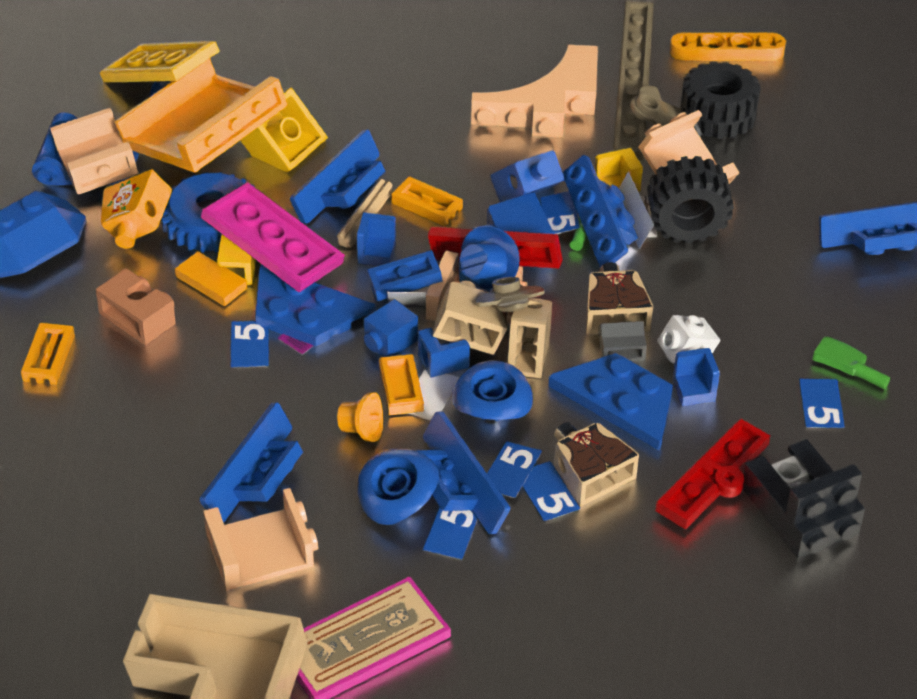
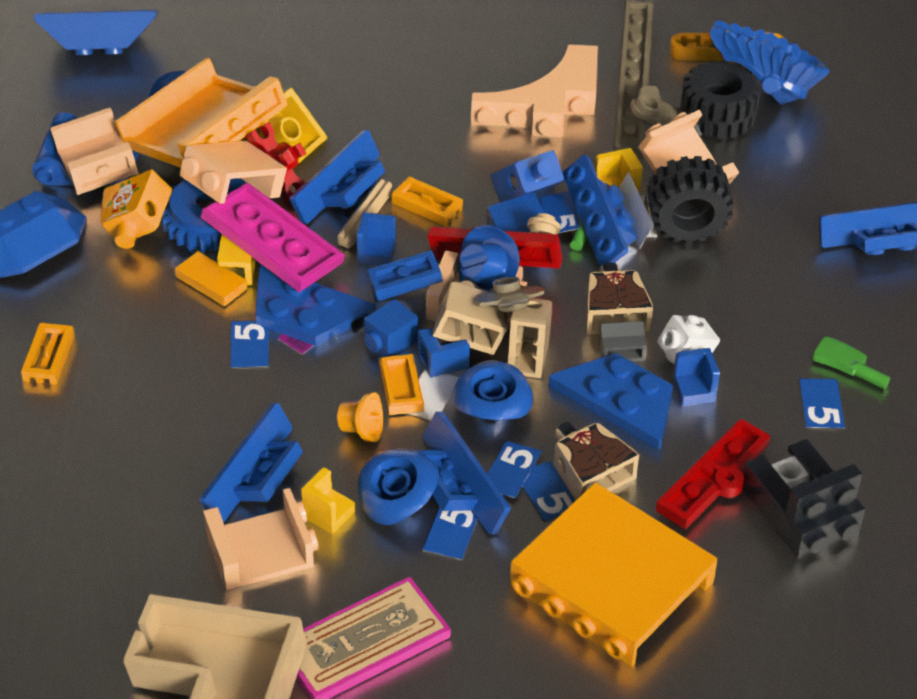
nougat brick [96,268,176,346] -> none
yellow tile [99,41,219,82] -> none
white sticker [387,292,426,306] -> none
none -> blue wedge [34,9,158,55]
none -> light nougat panel [180,141,287,203]
none -> red pin [245,122,307,202]
none -> yellow panel [301,467,355,534]
none -> light orange panel [510,482,718,667]
none -> tan plate [527,213,561,234]
none -> blue piece [710,20,830,105]

